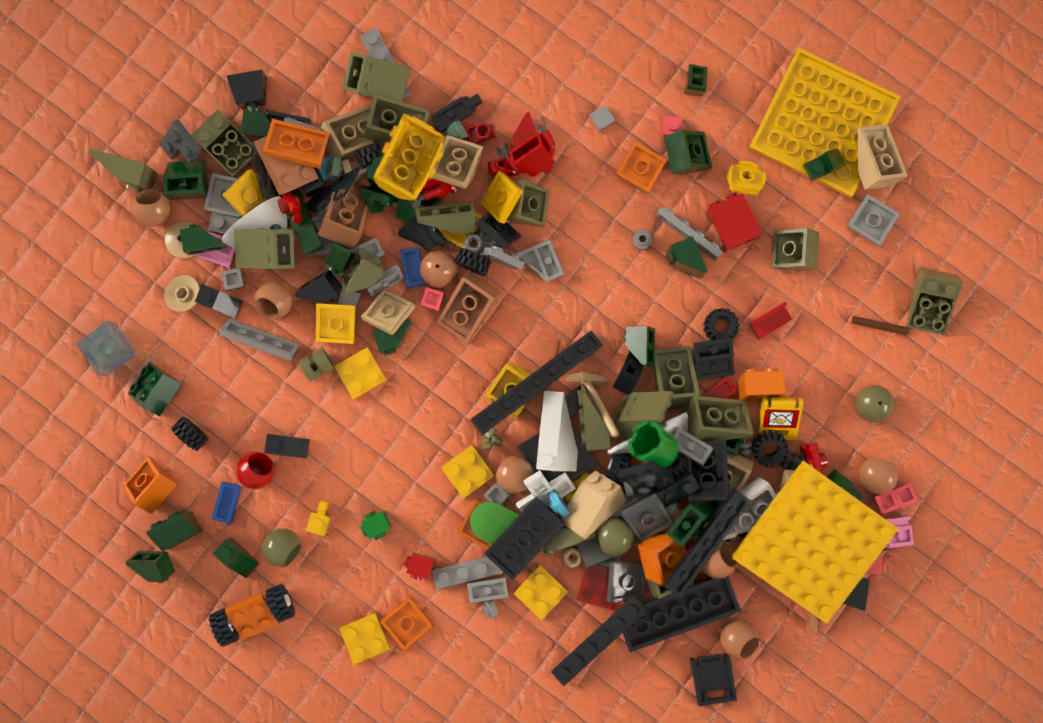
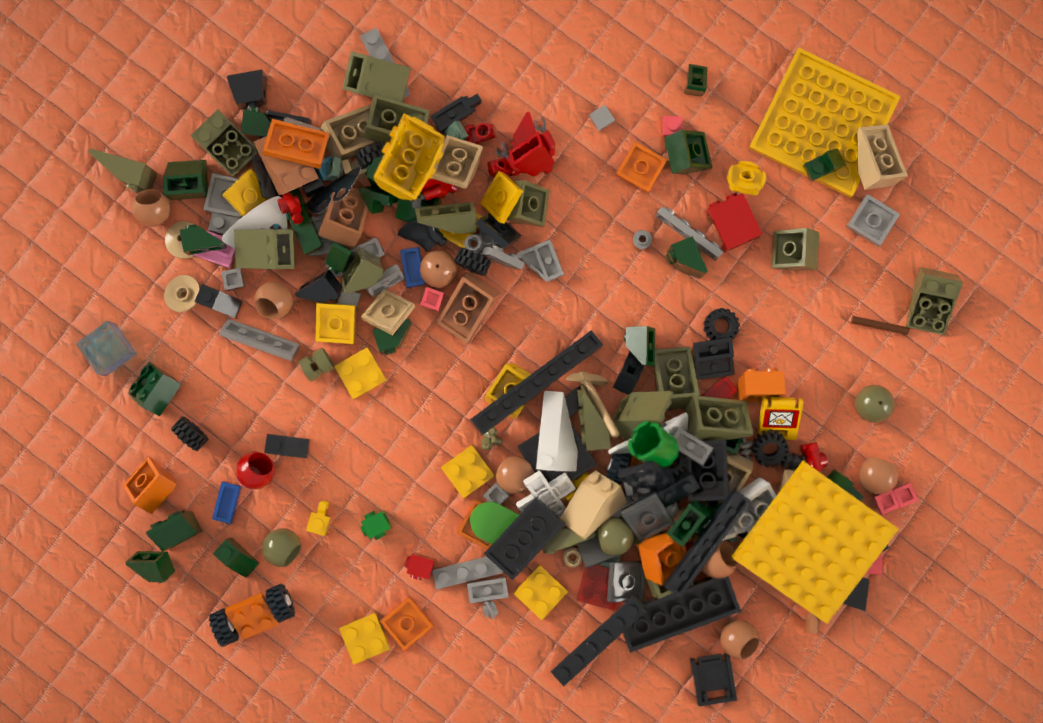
dark grey plate [160,120,202,163] -> none
medium azure plate [548,491,570,518] -> none
red panel [749,301,793,340] -> none
bright pink plate [885,517,914,548] -> none

